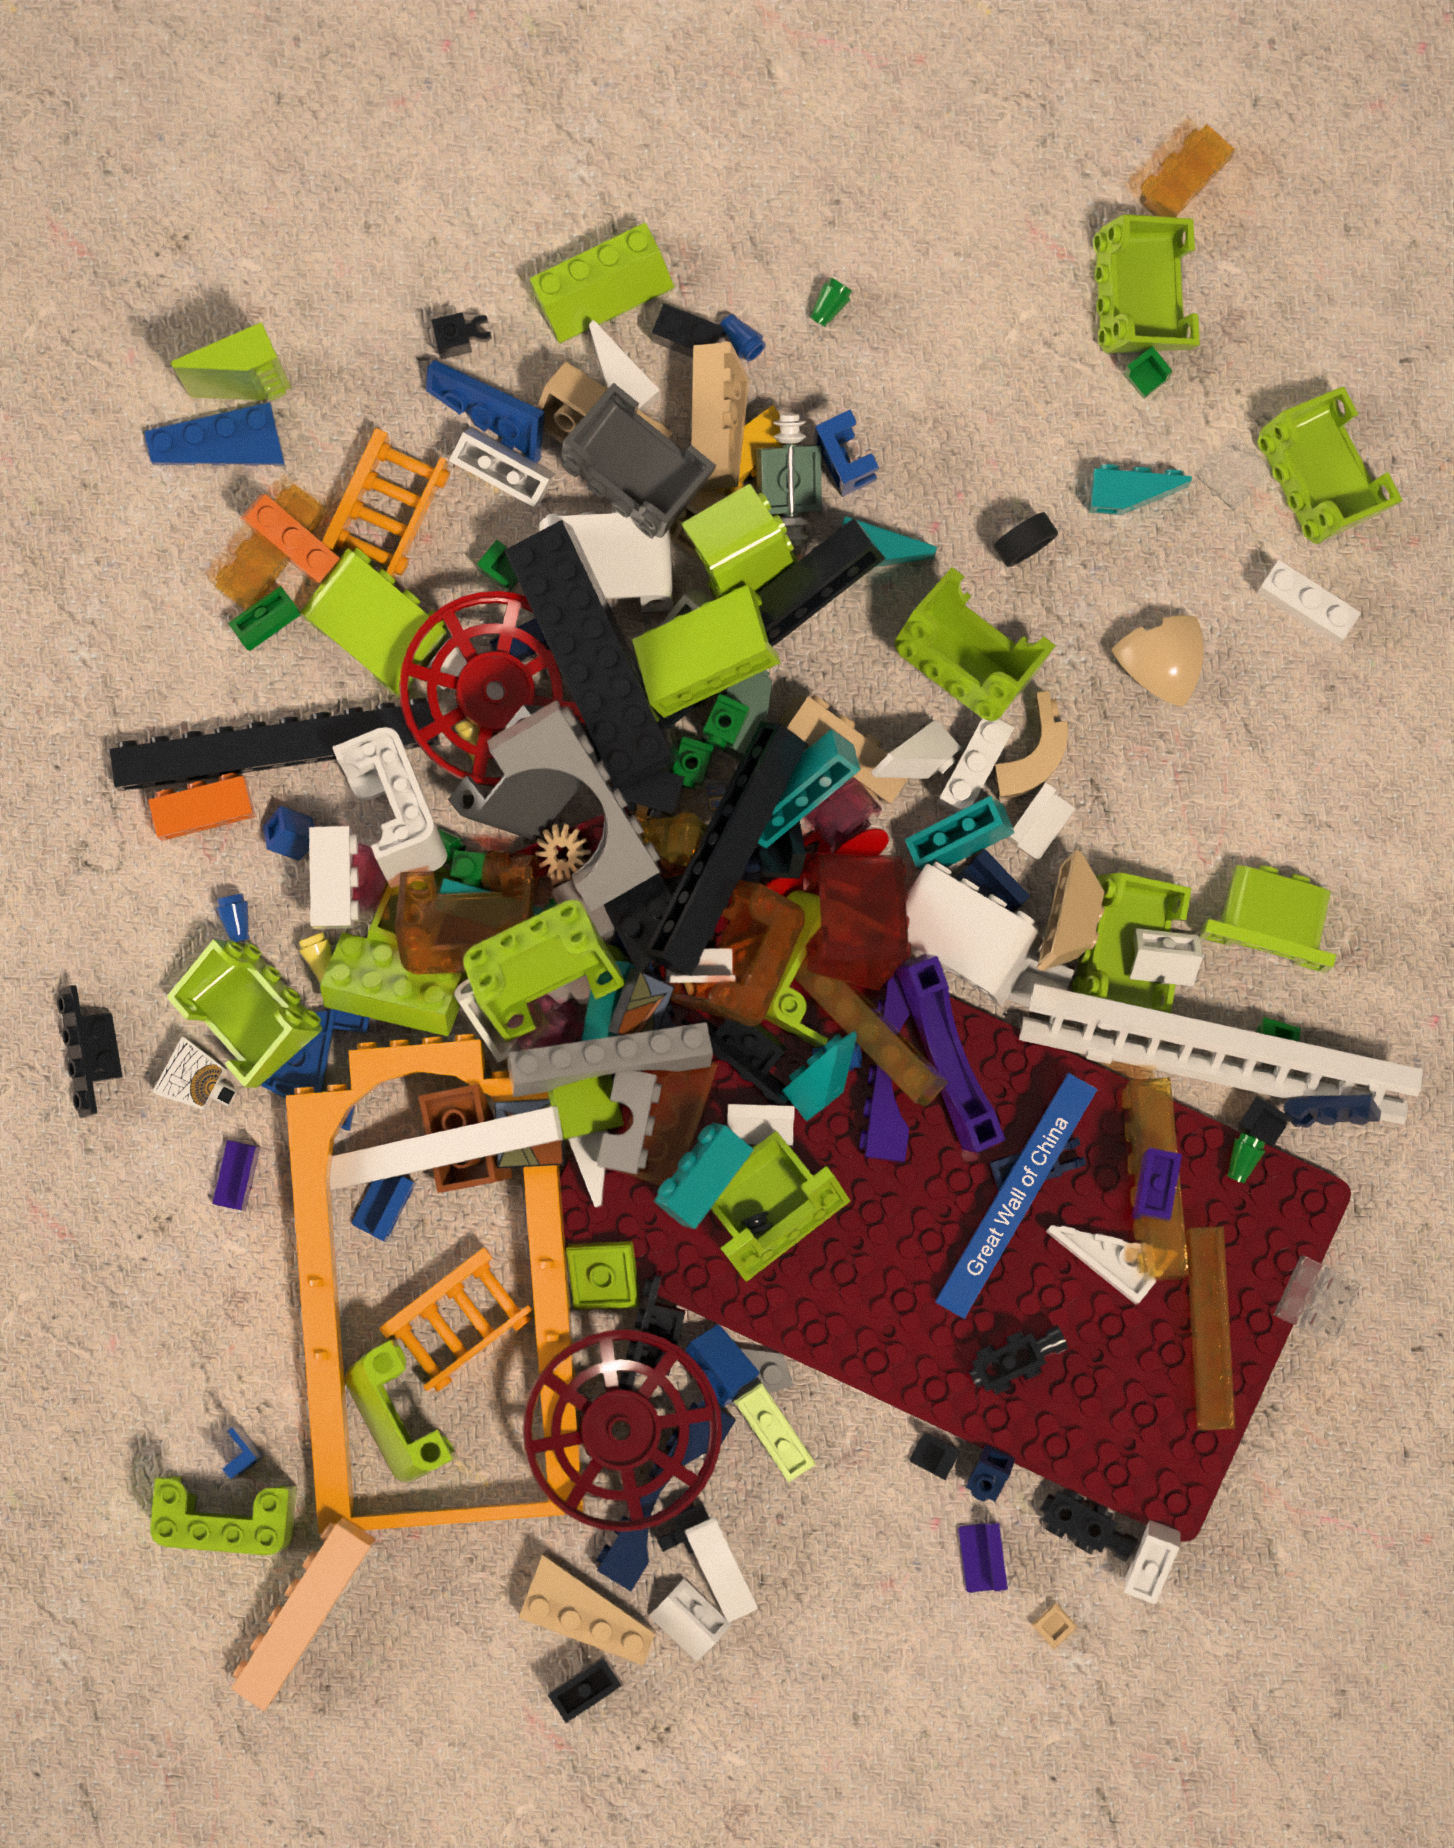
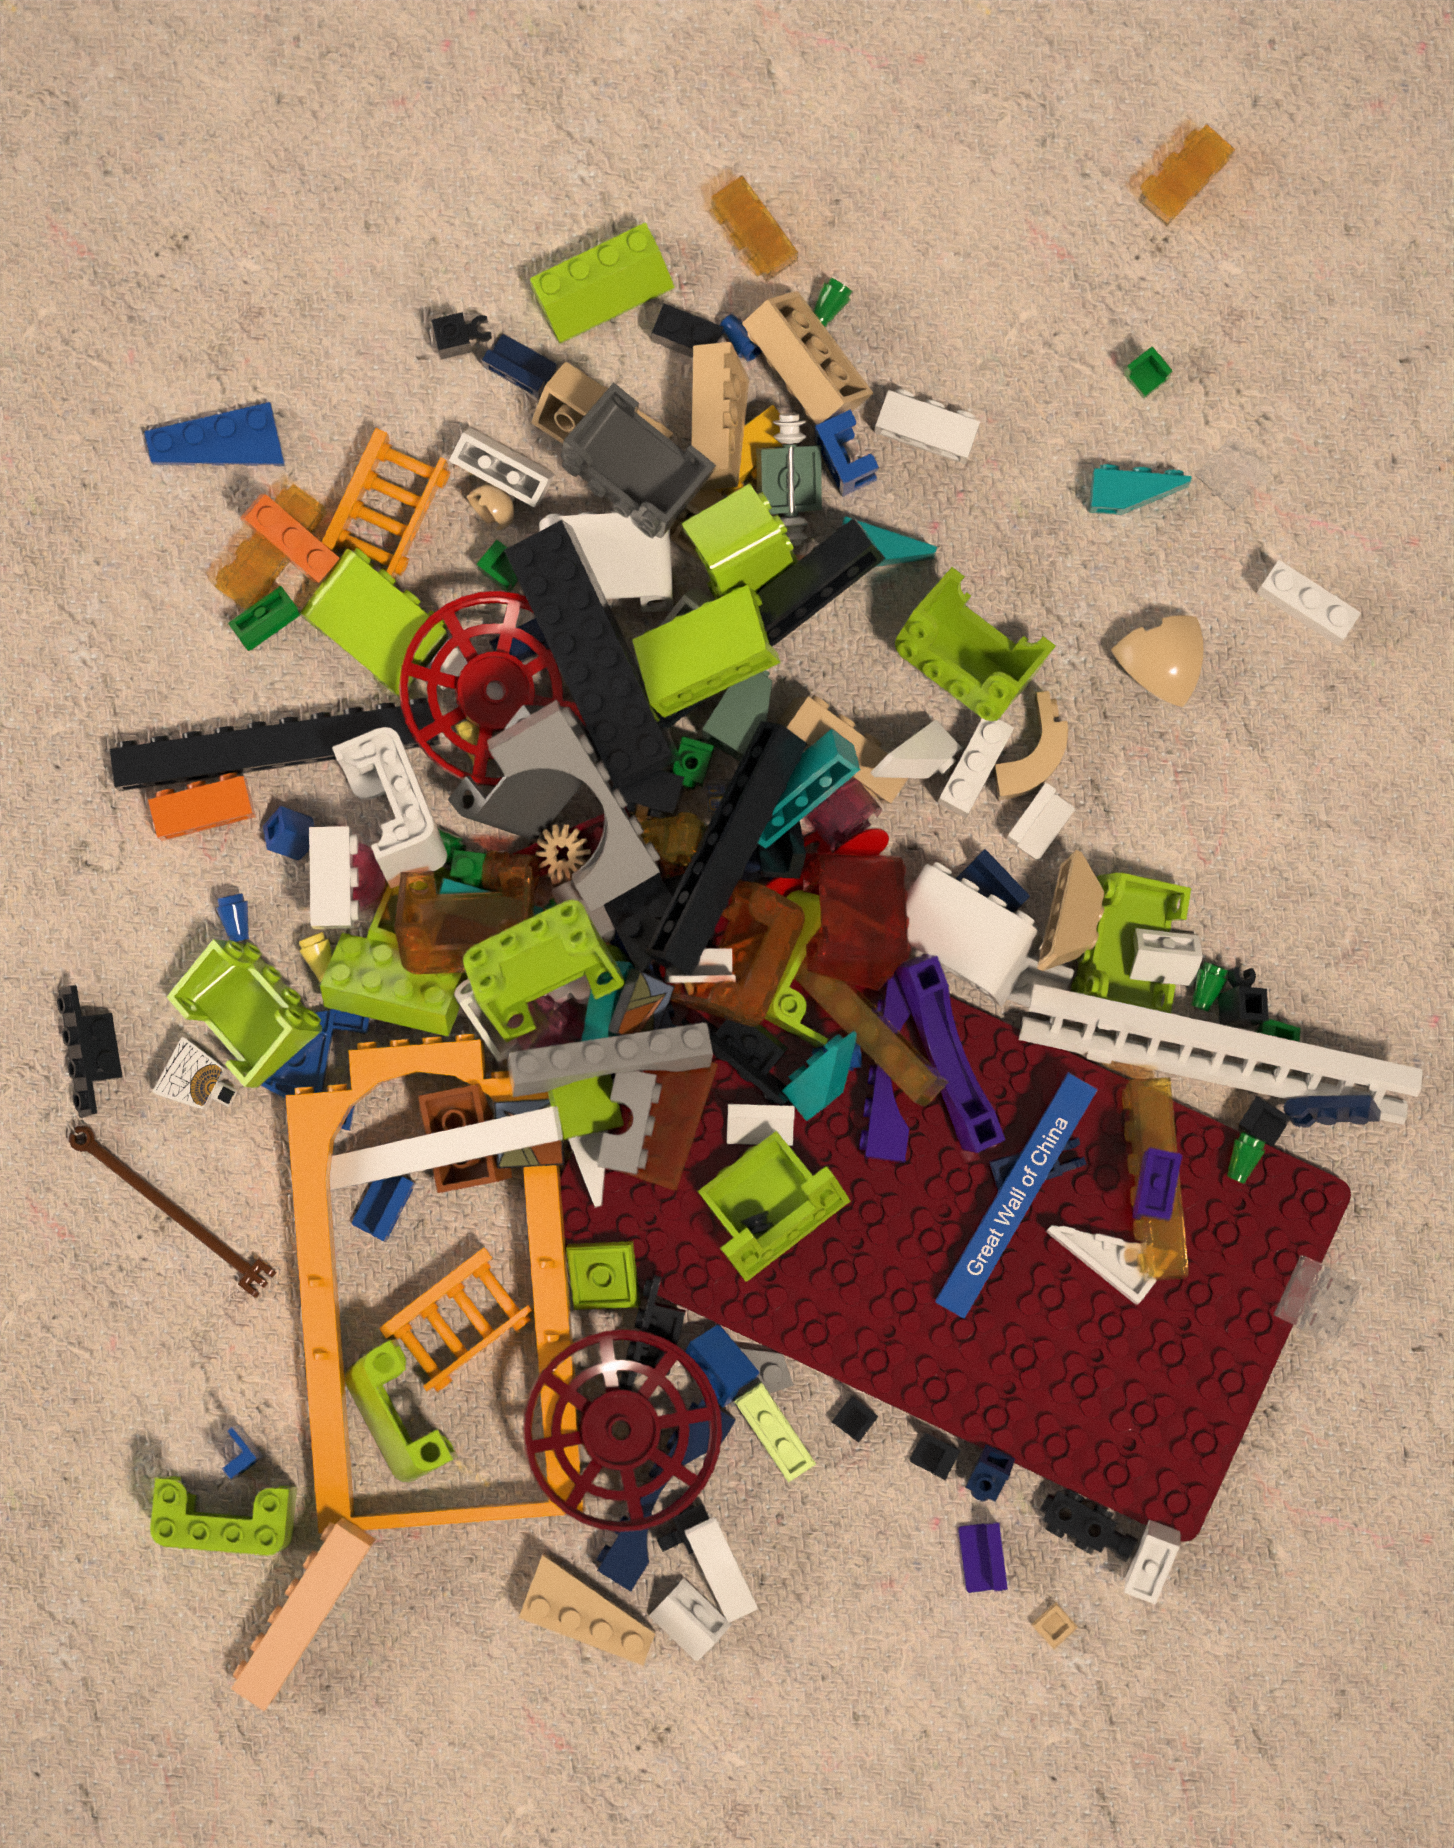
lime slope [170,322,292,401] -> none
dark purple panel [212,1140,260,1212] -> none
blue wing [426,360,545,463] -> none
black brick [548,1655,623,1723] -> none
white slope [589,320,660,412] -> none
teal brick [654,1122,754,1229] -> none
green brick [703,694,750,749] -> none
teal brick [905,796,1015,871] -> none
black brick [968,1325,1069,1395] -> none
black tyre [994,512,1058,567] -> none
lime windscreen [1093,214,1200,353] -> none
clear yellow brick [1186,1227,1235,1430] -> none
lime windscreen [1199,865,1337,973] -> none
lime windscreen [1258,386,1403,544] -> none
none -> reddish brown hinge [69,1126,277,1298]
none -> tan hair [467,483,514,531]
none -> dark blue panel [482,334,557,398]
none -> clear yellow brick [709,175,798,282]
none -> tan brick [742,291,873,425]
none -> black panel [831,1396,879,1443]
none -> white brick [874,389,980,464]
none -> green cone [1190,961,1228,1012]
none -> black brick [1218,967,1269,1029]

